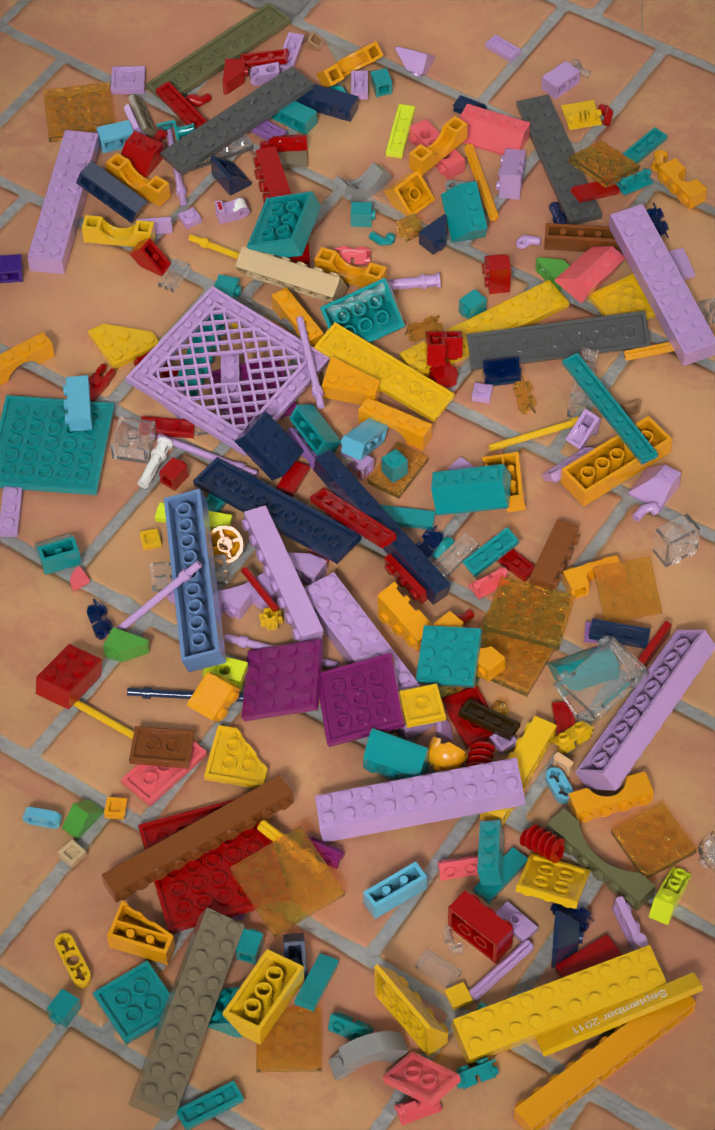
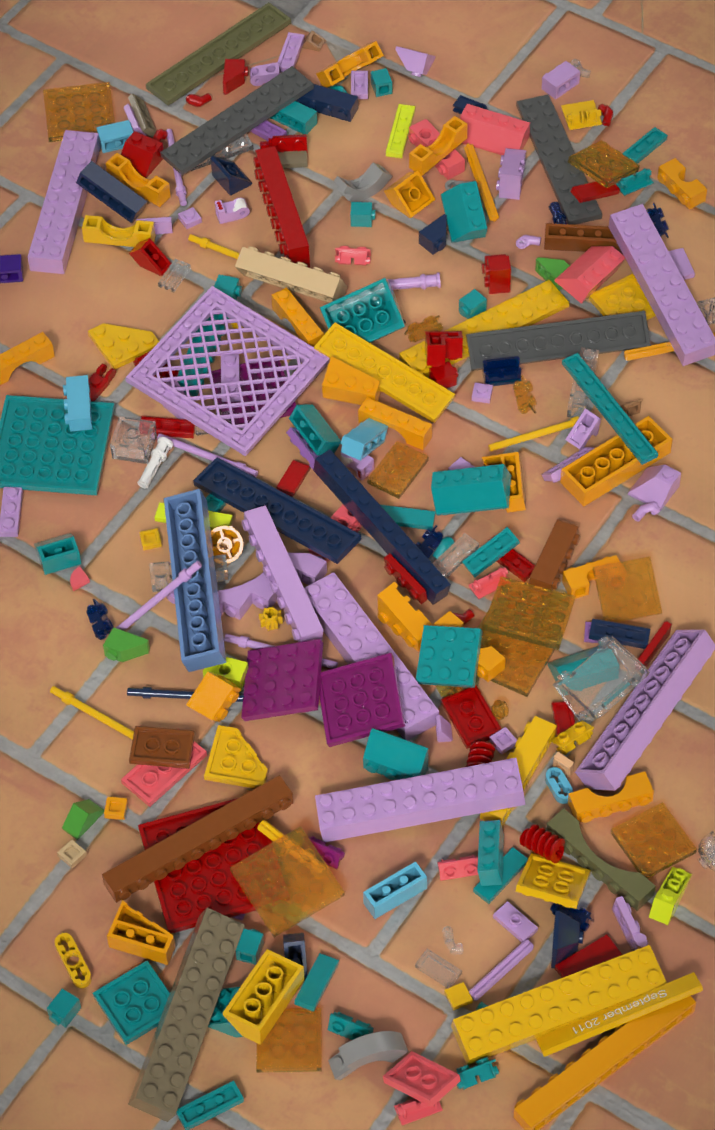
medium azure beam [22,807,62,829] -> none
red brick [35,644,102,710] -> none
lavender tile [111,66,146,95] -> none
red plate [155,81,207,129] -> none
teal bracket [156,119,195,141] -> none
red brick [159,457,189,491] -> none
dark blue brick [234,411,303,481] -> none
red tile [240,48,289,69] -> none
red bar [241,567,279,612] -> none
teal slope [247,191,321,258] -> none
lavender bar [296,316,325,409] -> none
red plate [309,488,397,549] -> none
light orange arch [314,247,387,288] -> none
teal arm [369,231,395,246] -> none
yellow slope [374,964,449,1057] -> none
teal brick [381,449,408,483] -> none
clear yellow brick [396,213,423,242] -> none
yellow tile [400,683,446,728] -> none
light orange cylinder [428,737,468,772] -> none
red brick [448,890,513,964] -> none
dark brown tile [458,699,520,741] -> none
lavender tile [485,35,521,63] -> none
light orange bush [651,150,668,173] -> none
clear brick [653,513,701,567] -> none

